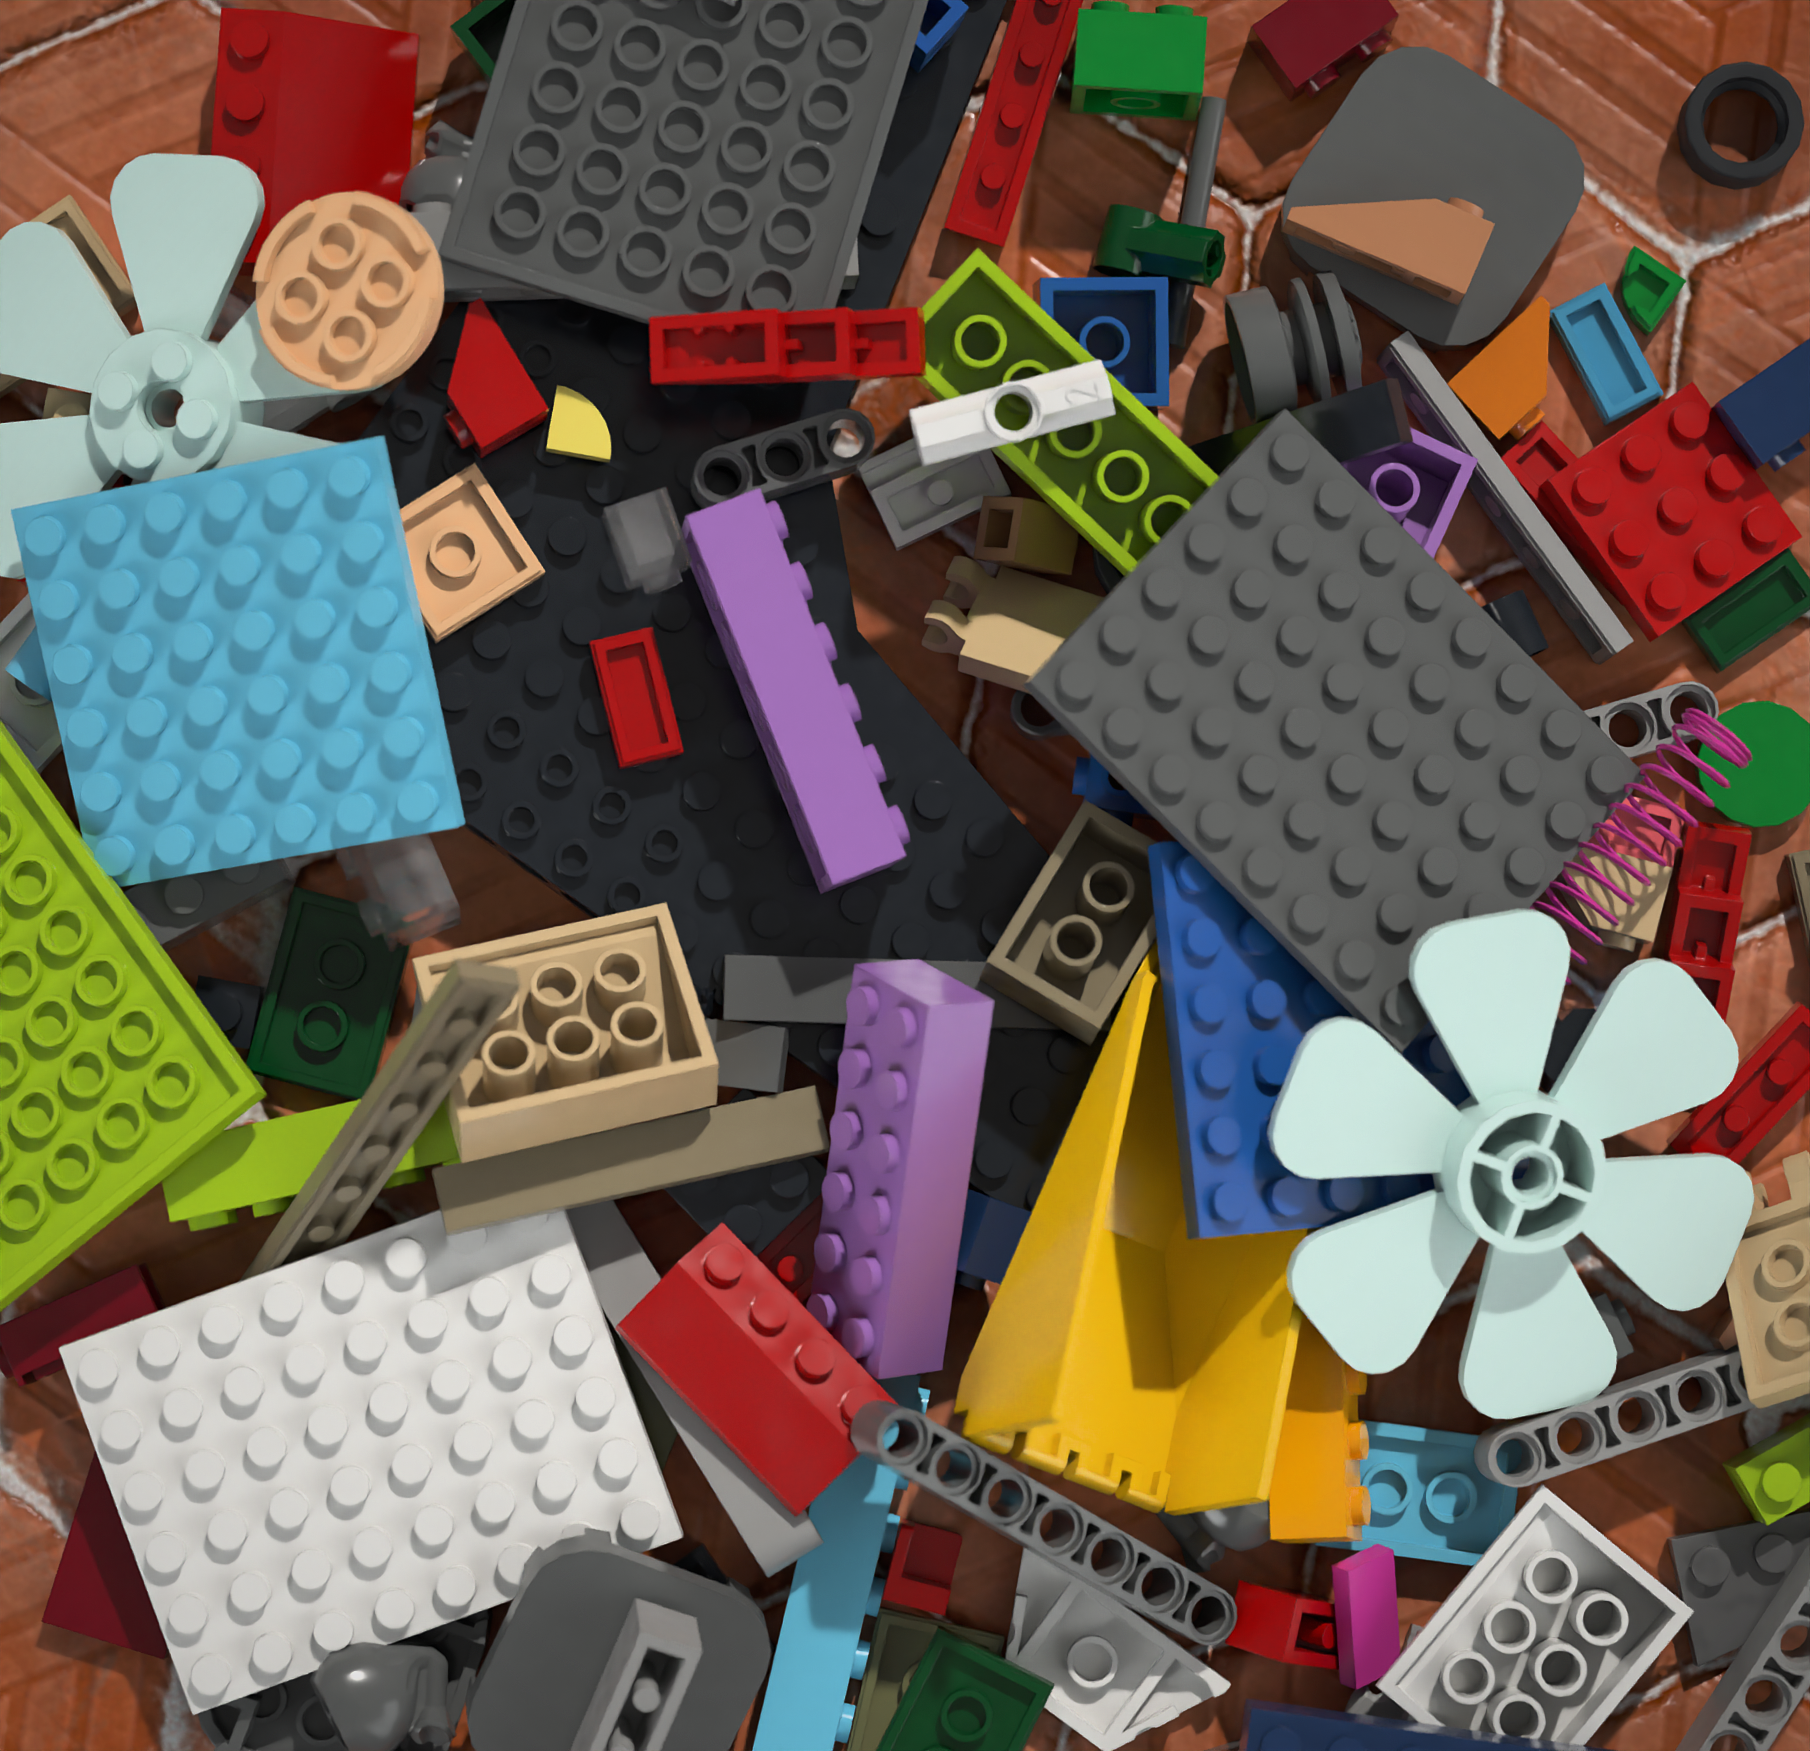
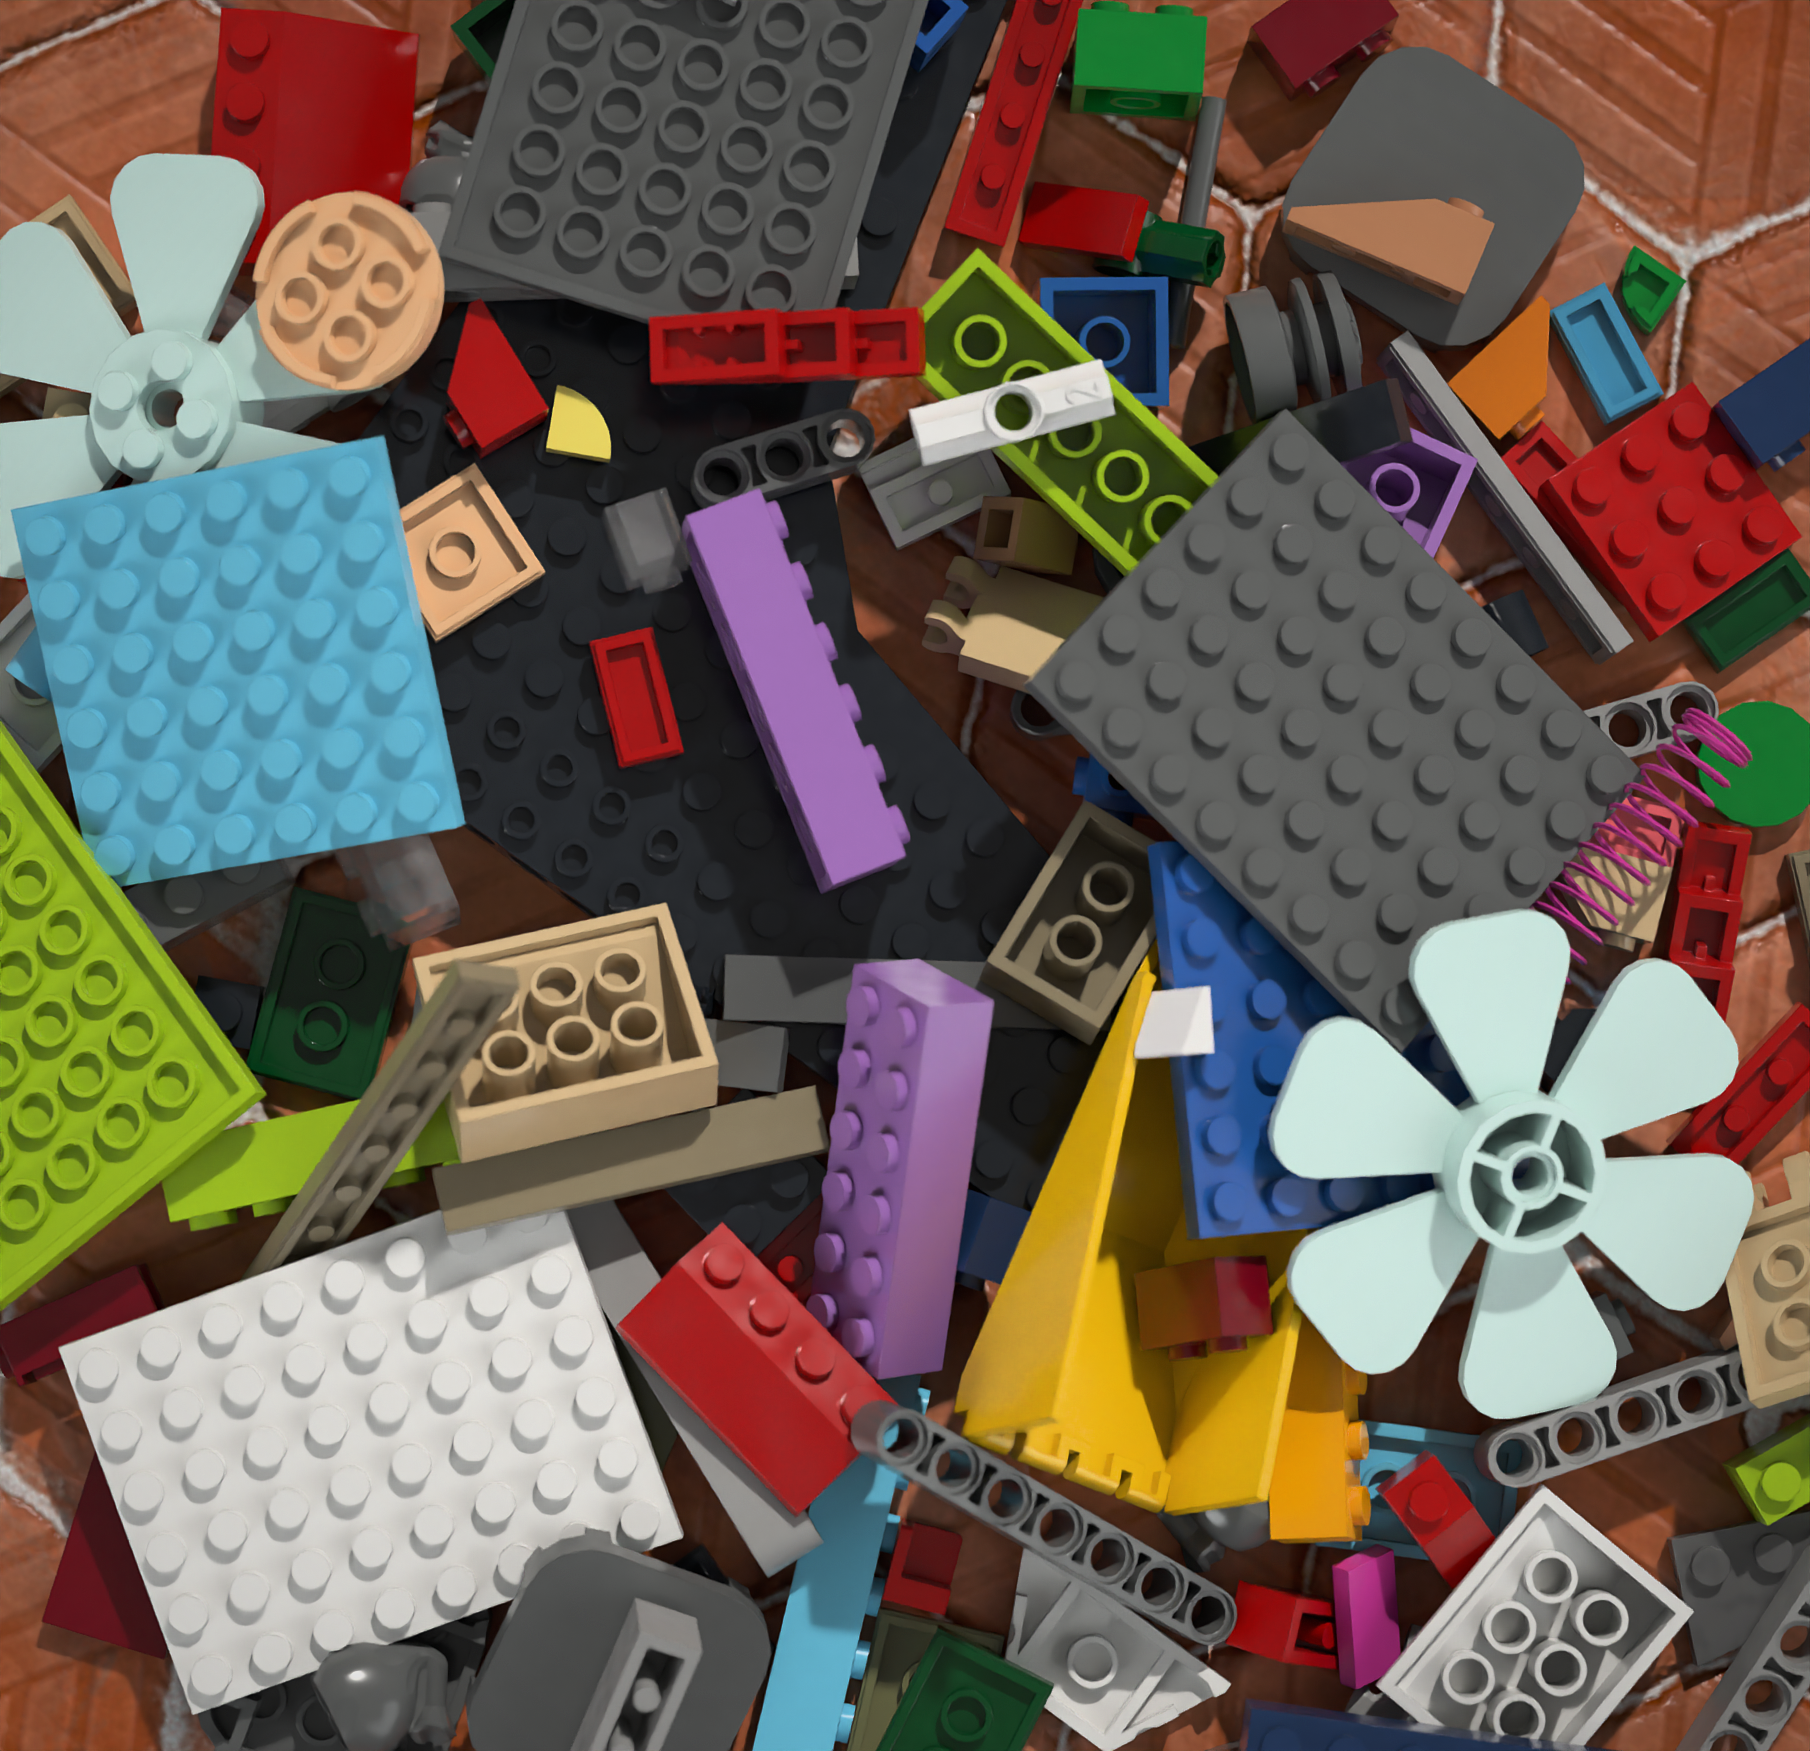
black tyre [1677,61,1805,190] -> none
none -> red tile [1018,181,1149,263]
none -> white slope [1134,987,1214,1058]
none -> dark red brick [1134,1256,1274,1361]
none -> red slope [1375,1449,1496,1591]

